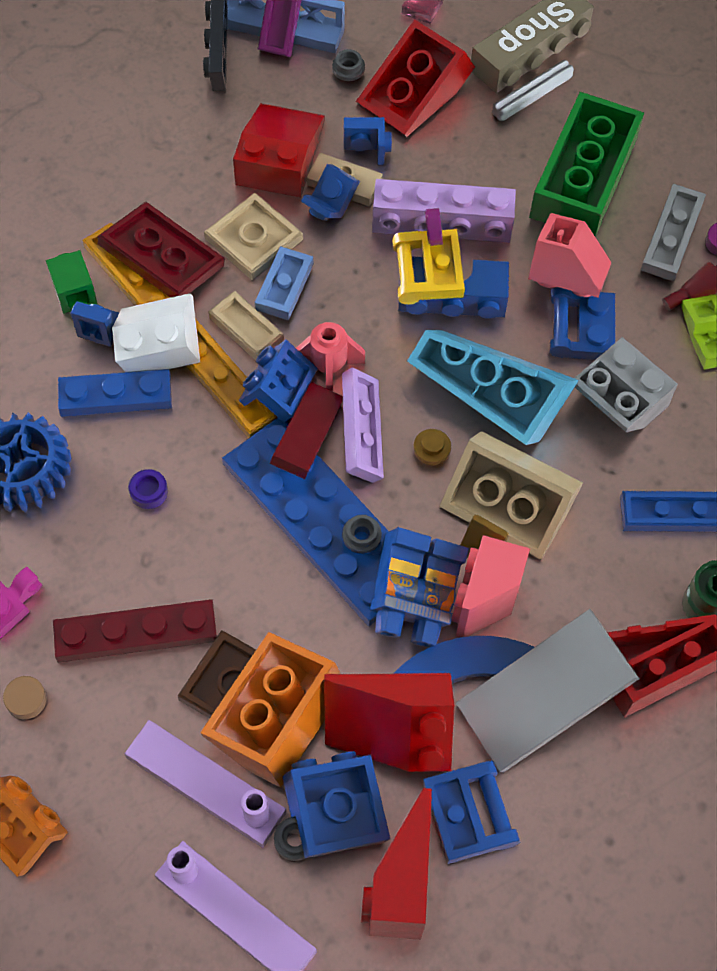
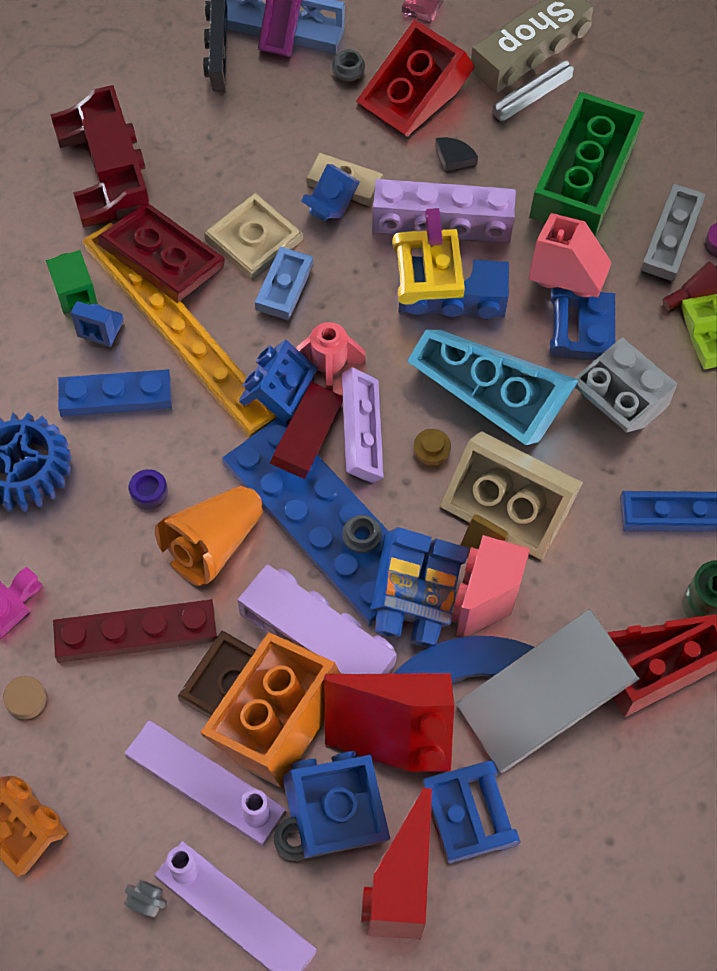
white slope [112,293,200,372] -> none
tan tile [208,291,284,360] -> none
red slope [233,103,325,198] -> none
blue bracket [343,117,392,165] -> none
none -> dark red bracket [50,85,149,227]
none -> dark grey plate [124,880,167,917]
none -> orange cone [155,486,263,586]
none -> lavender brick [237,564,397,674]
none -> black tile [435,137,478,172]

